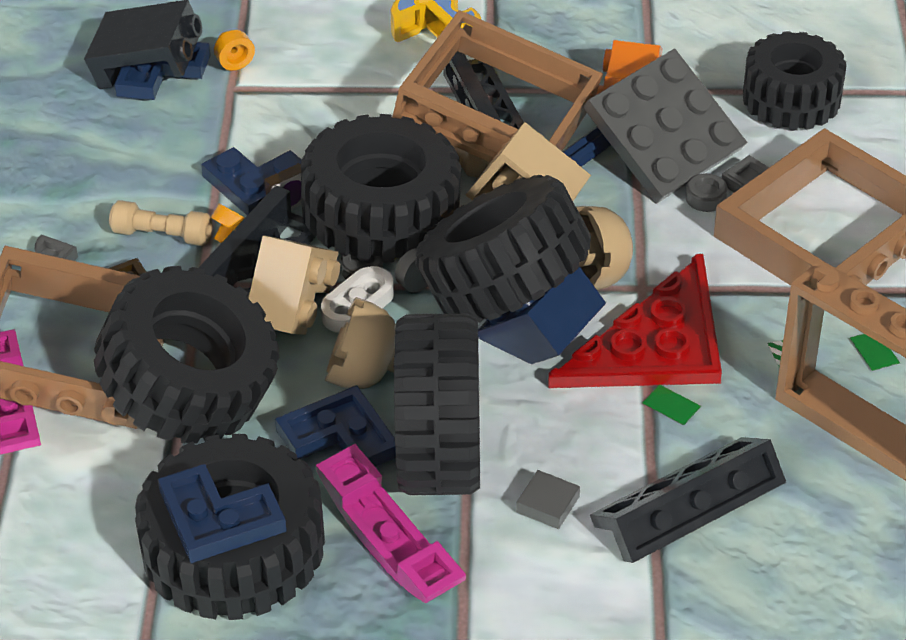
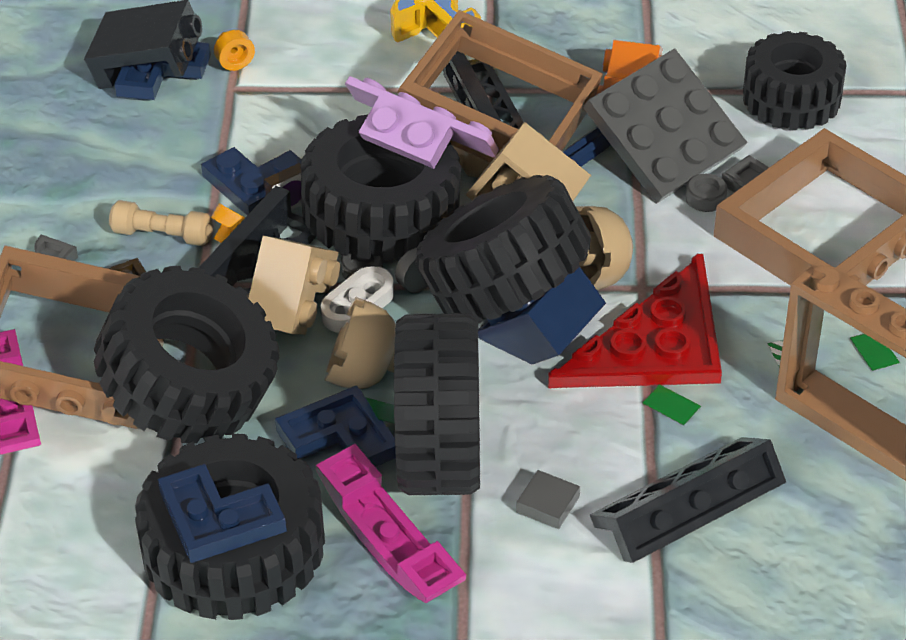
none -> lavender bracket [345,76,499,169]
none -> green sticker [366,397,395,424]

